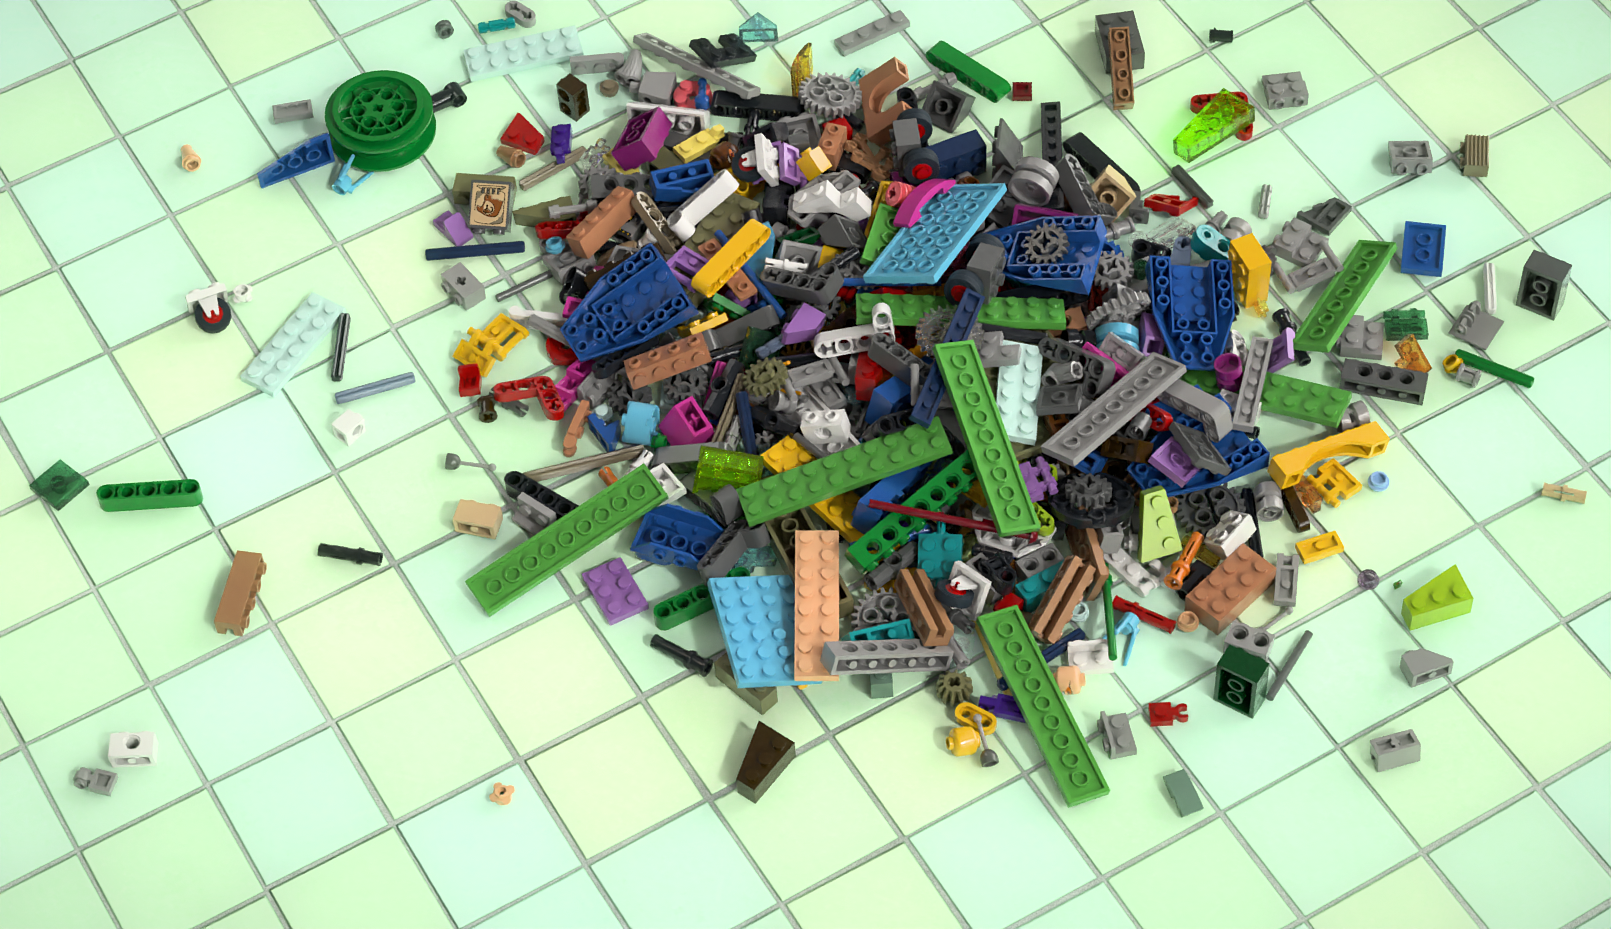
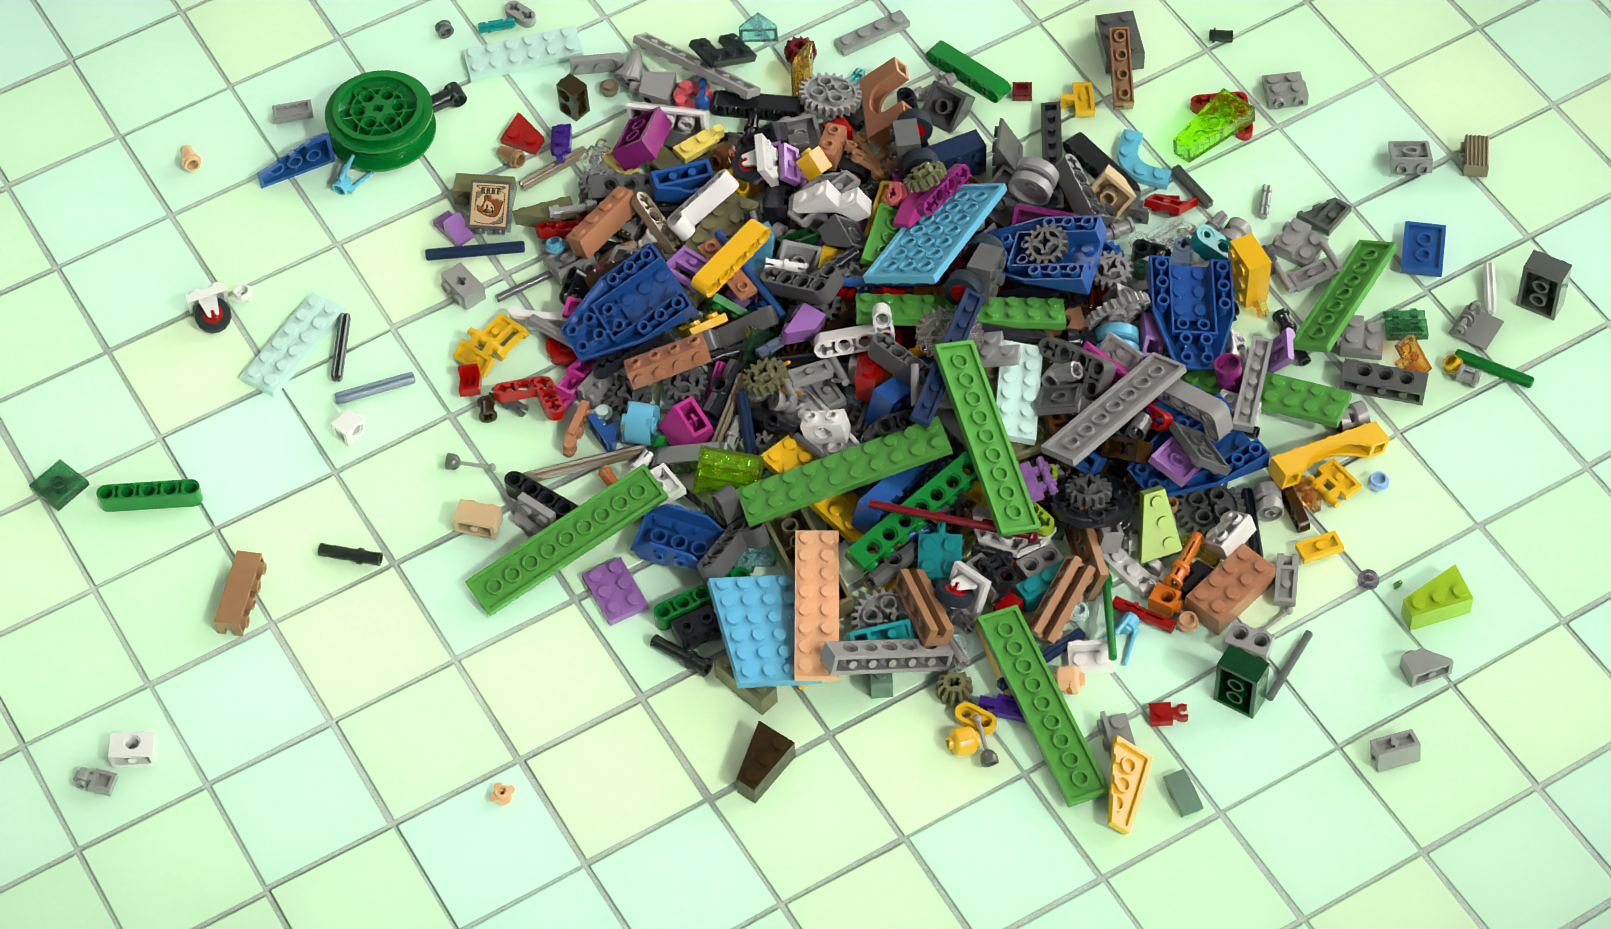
tan pin [1541,482,1587,504] -> none
none -> black brick [670,604,722,651]
none -> dark red gear [784,36,817,68]
none -> olive gear [903,161,947,193]
none -> magenta beam [916,164,970,216]
none -> yellow plate [1060,82,1096,117]
none -> yellow wing [1107,735,1153,835]
none -> medium azure plate [1117,129,1172,190]
none -> orange brick [1148,582,1183,619]

